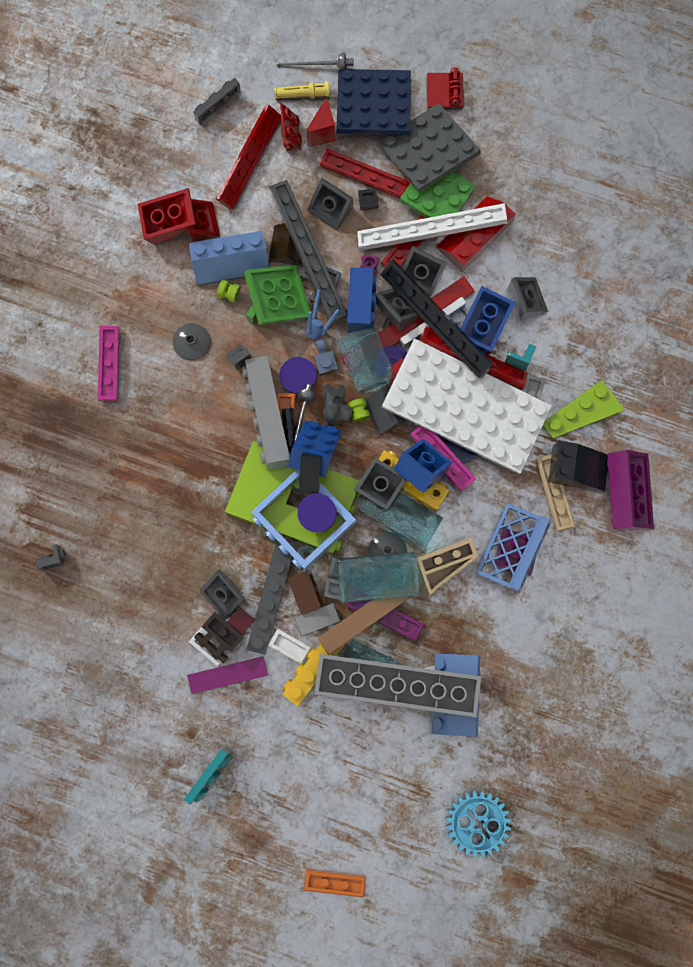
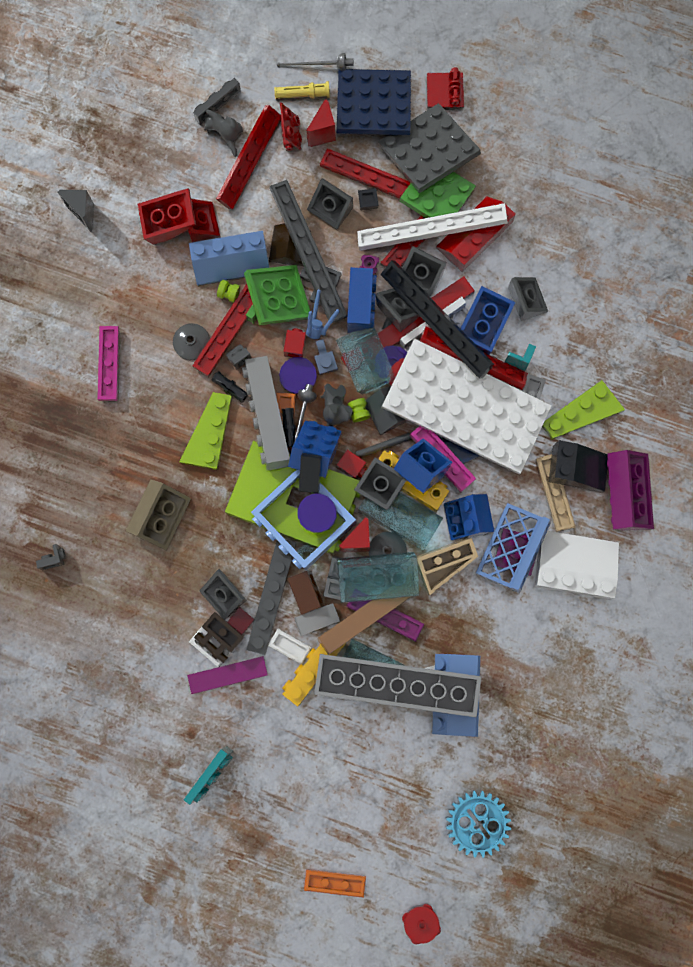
none -> dark grey slope [57,190,94,231]
none -> dark tan slope [126,479,191,550]
none -> lime wing [179,392,232,470]
none -> red plate [192,284,253,377]
none -> dark grey animal [204,109,243,157]
none -> black pin [211,371,248,403]
none -> red brick [283,328,306,358]
none -> red brick [336,449,367,479]
none -> red slope [339,517,370,553]
none -> dark grey bar [356,433,412,458]
none -> red piece [402,904,441,945]
none -> blue slope [444,494,494,541]
none -> white slope [534,531,619,600]

